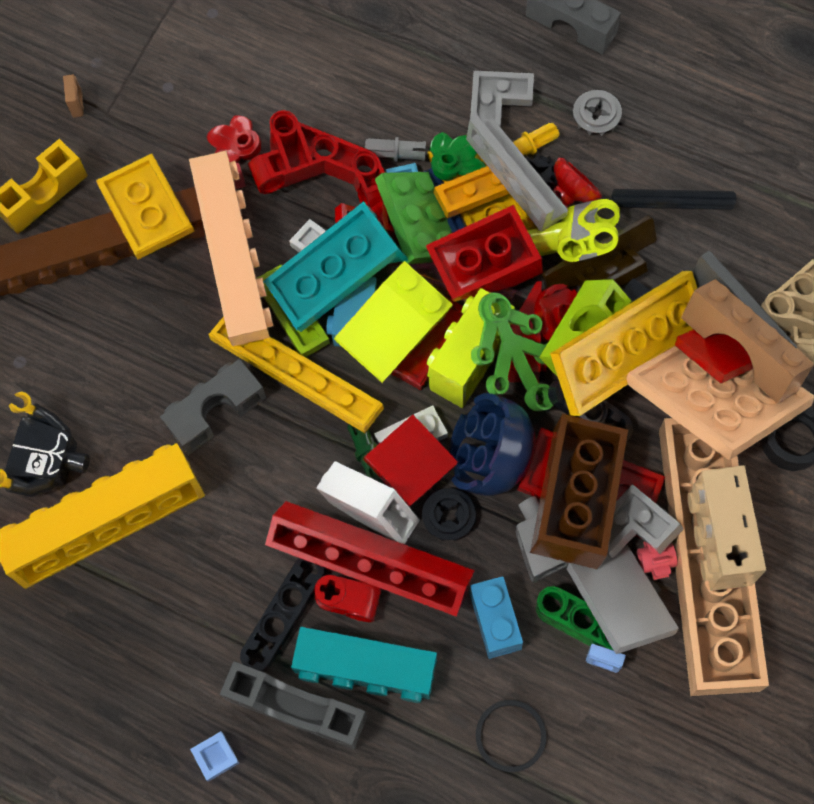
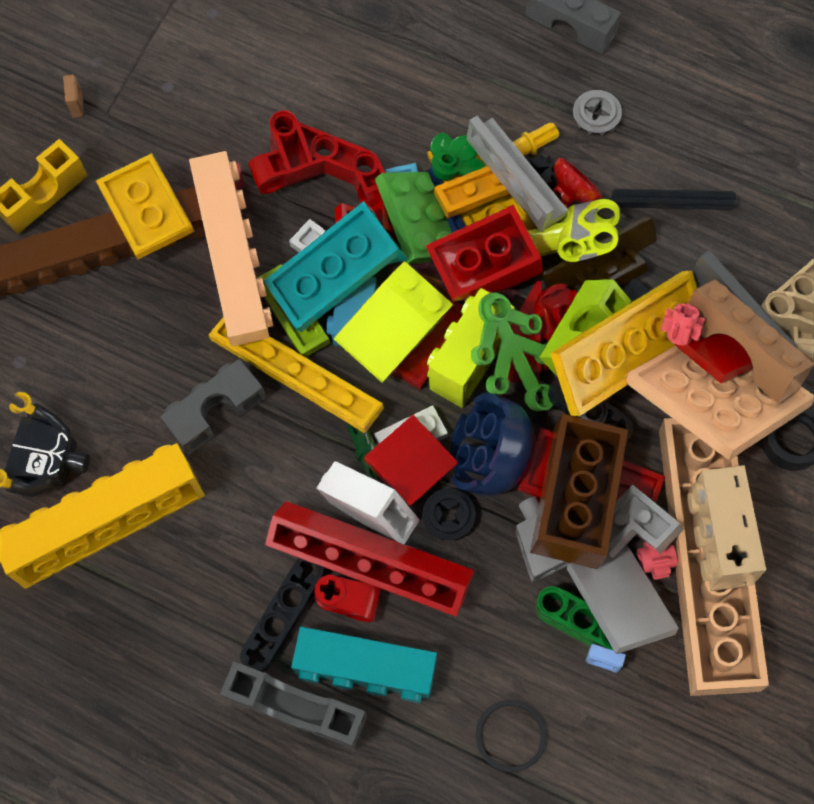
light blue tile [190,731,239,782] -> none
red plate [207,115,261,163] -> none
light grey axle [365,137,426,162] -> none
light grey plate [470,71,534,126] -> none
dark azure brick [470,576,523,659] -> none
none -> coral gear [661,304,705,345]

